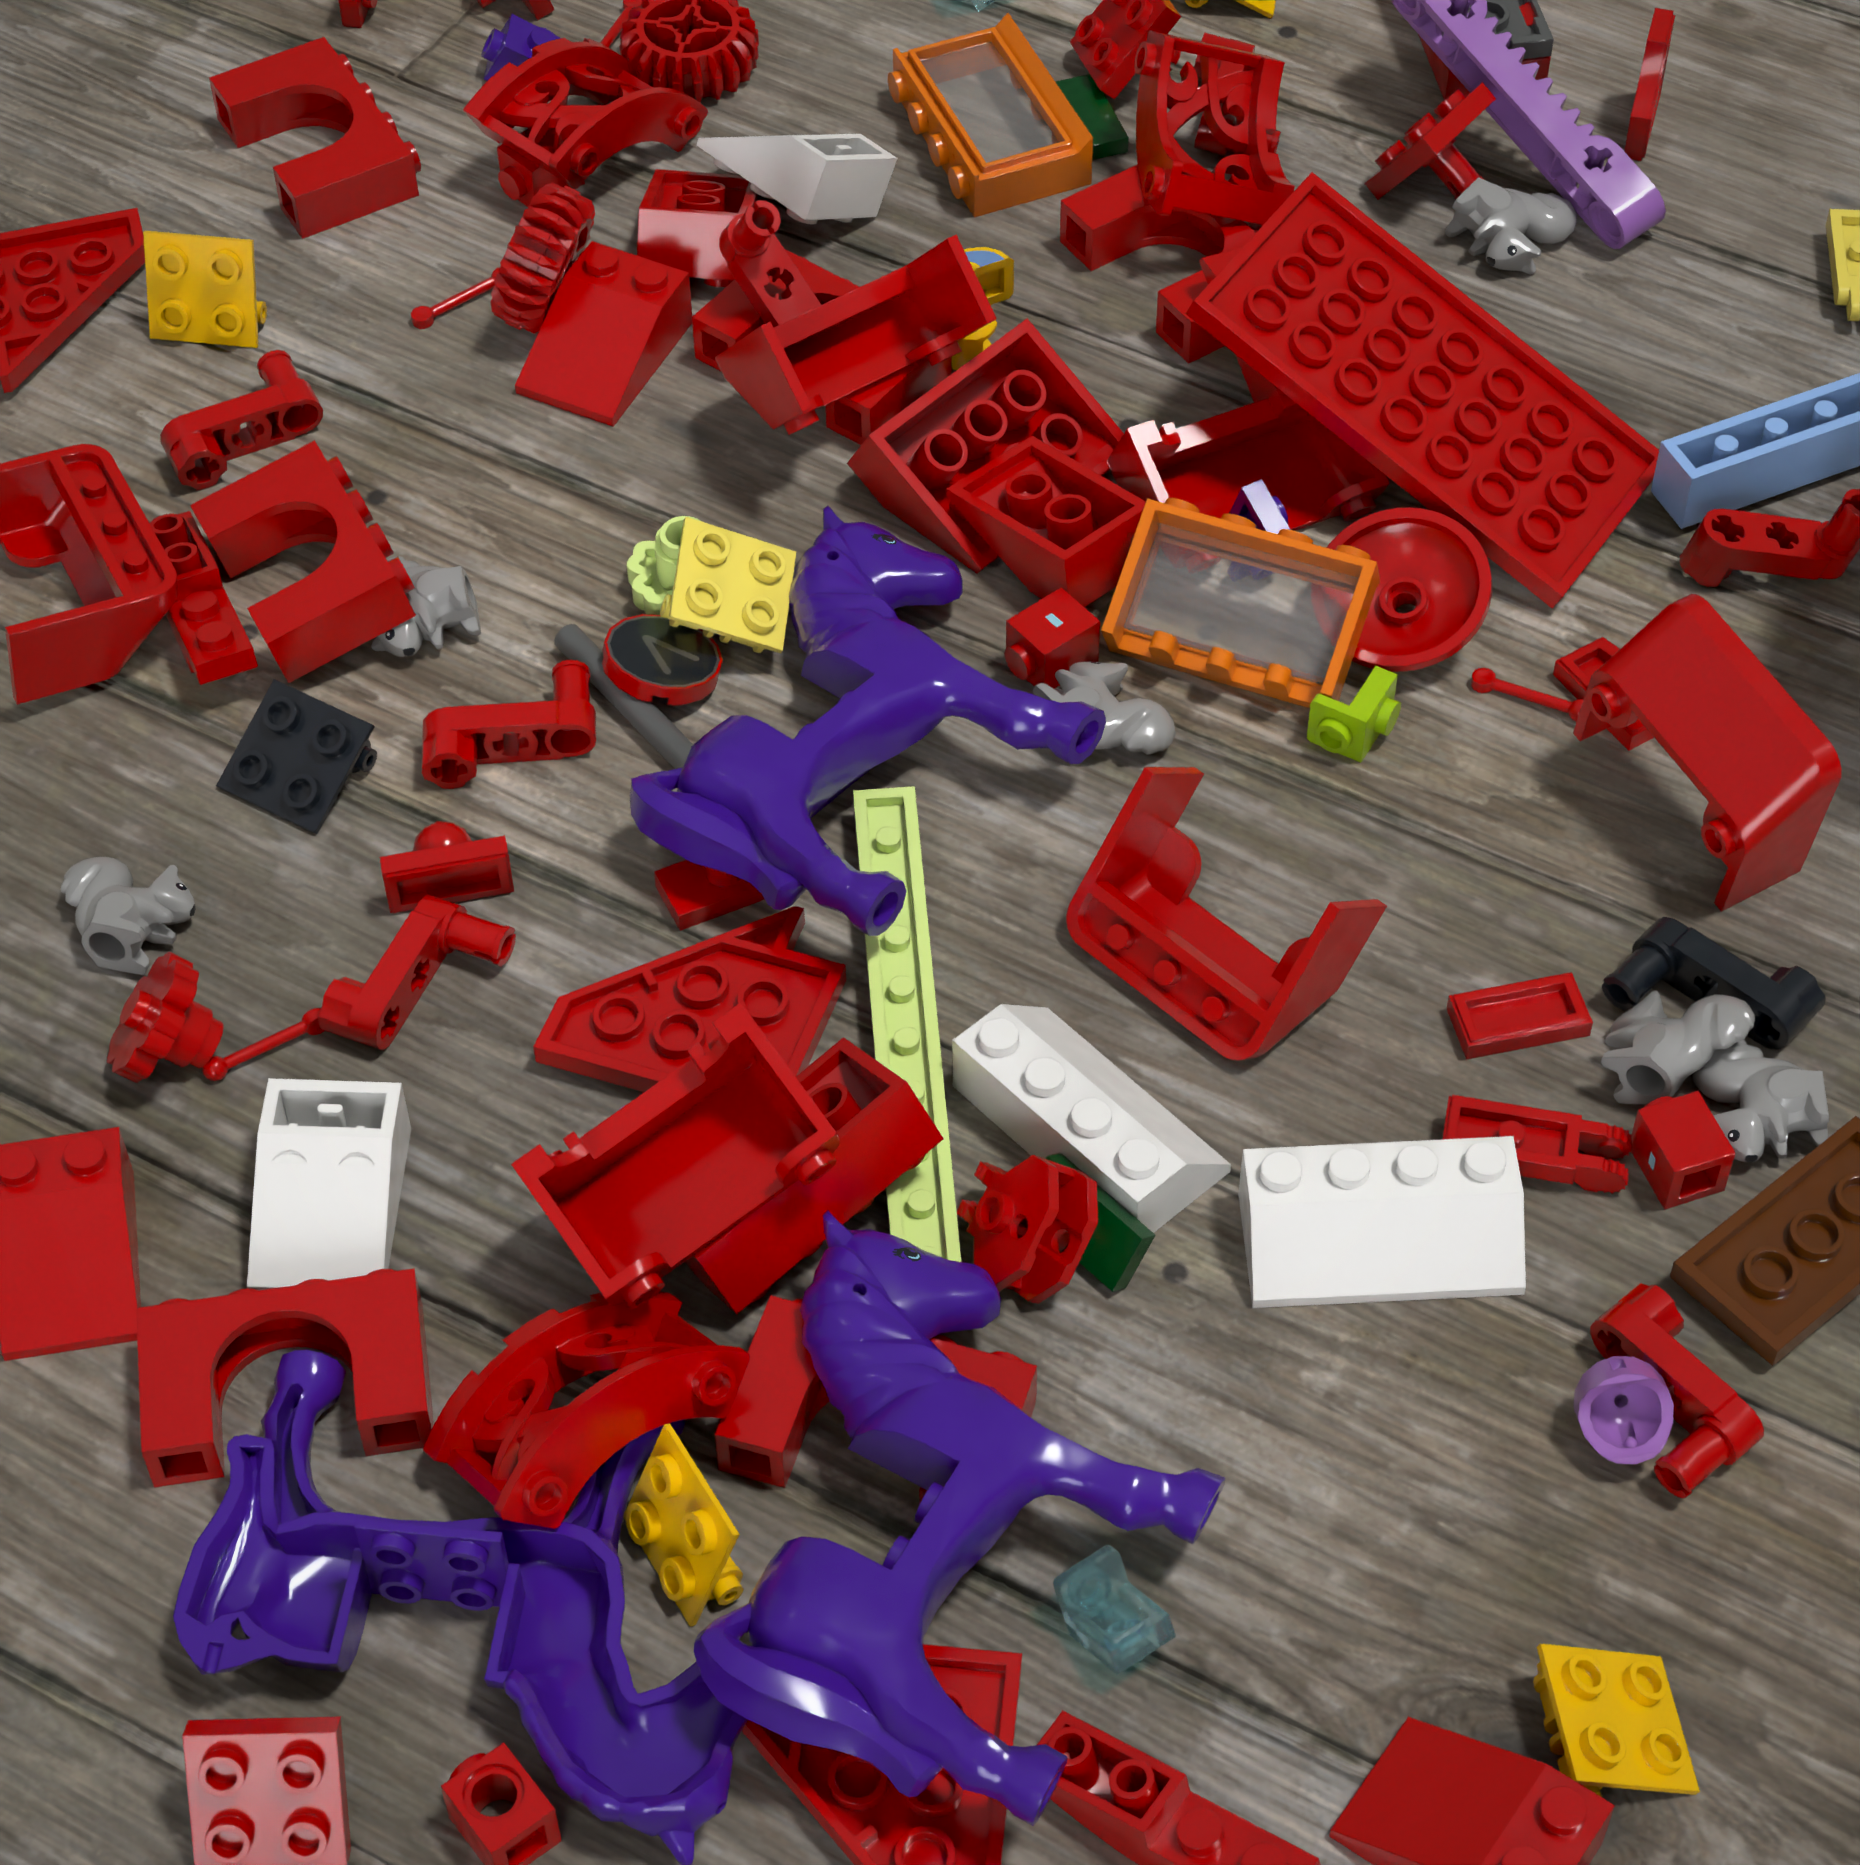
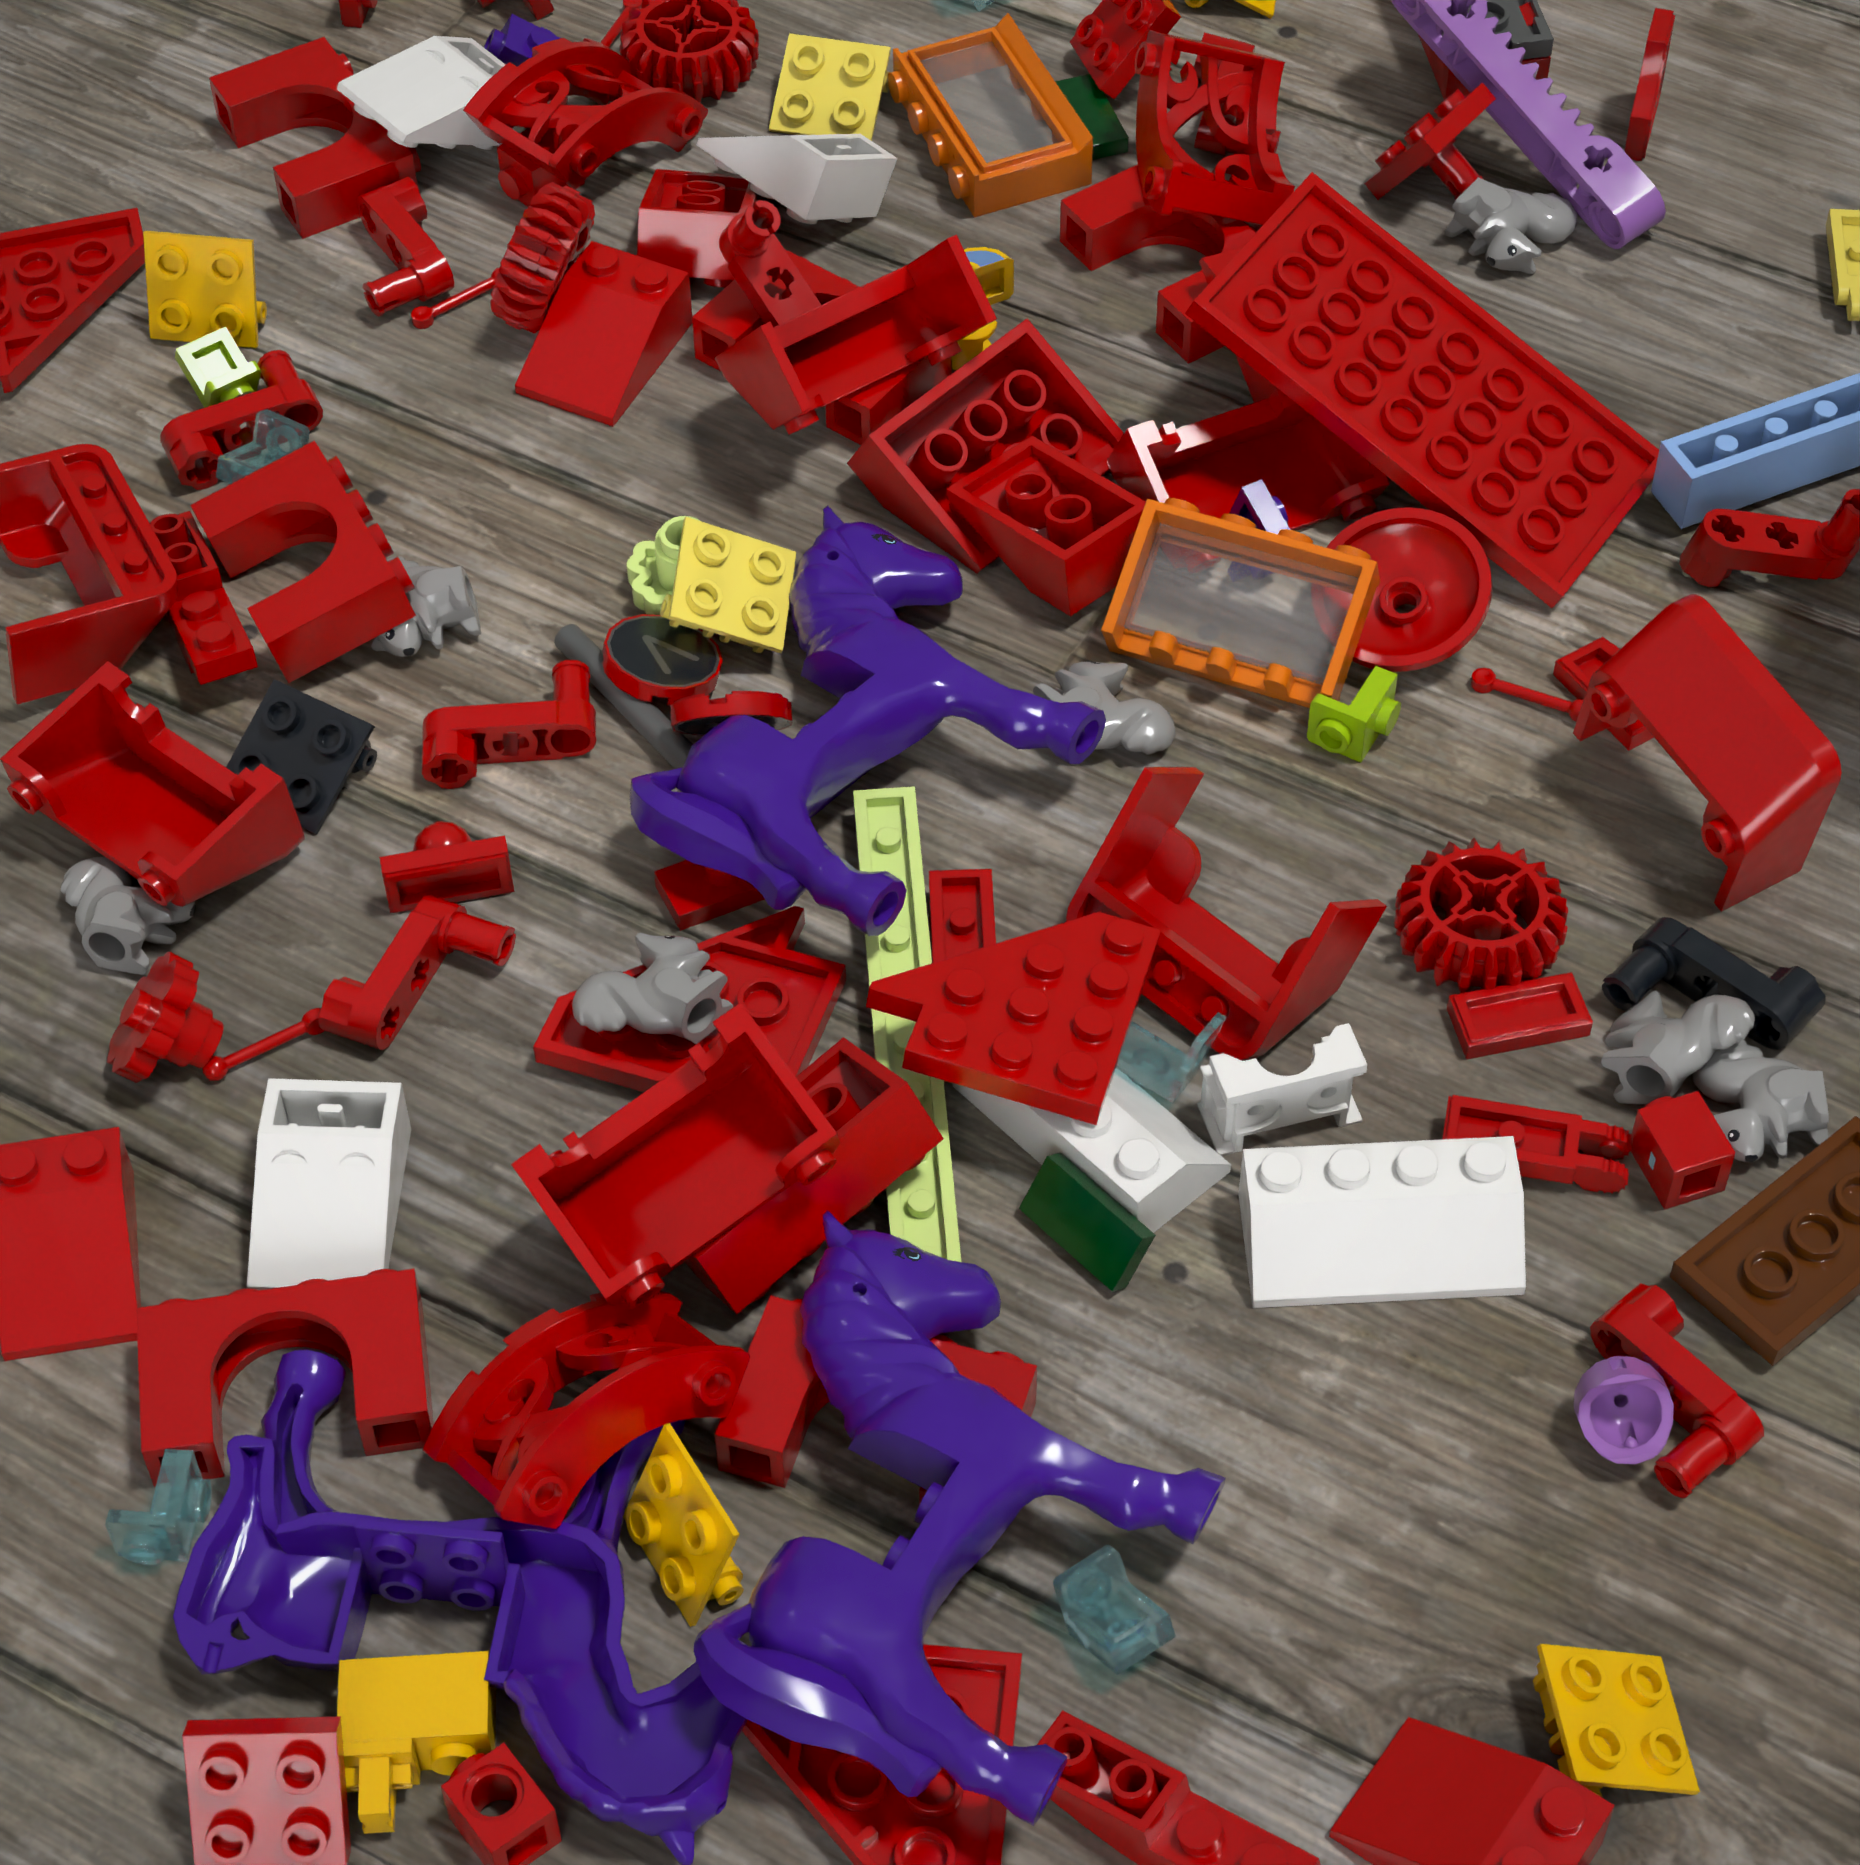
red hinge [957,1155,1098,1304] -> none
red brick [1004,587,1100,689] -> none
none -> red windscreen [0,661,305,907]
none -> clear light blue bracket [105,1449,212,1565]
none -> bracket [175,326,261,408]
none -> clear light blue bracket [216,409,310,484]
none -> white slope [337,36,524,150]
none -> yellow hinge [337,1651,496,1834]
none -> red beam [356,176,454,317]
none -> light grey animal [572,933,734,1044]
none -> red tile [670,691,793,736]
none -> light yellow hinge [769,33,891,141]
none -> red wing [866,912,1161,1125]
none -> red hinge [929,869,996,963]
none -> clear light blue bracket [1116,1012,1226,1103]
none -> white piece [1197,1023,1367,1156]
none -> red gear [1394,838,1568,993]

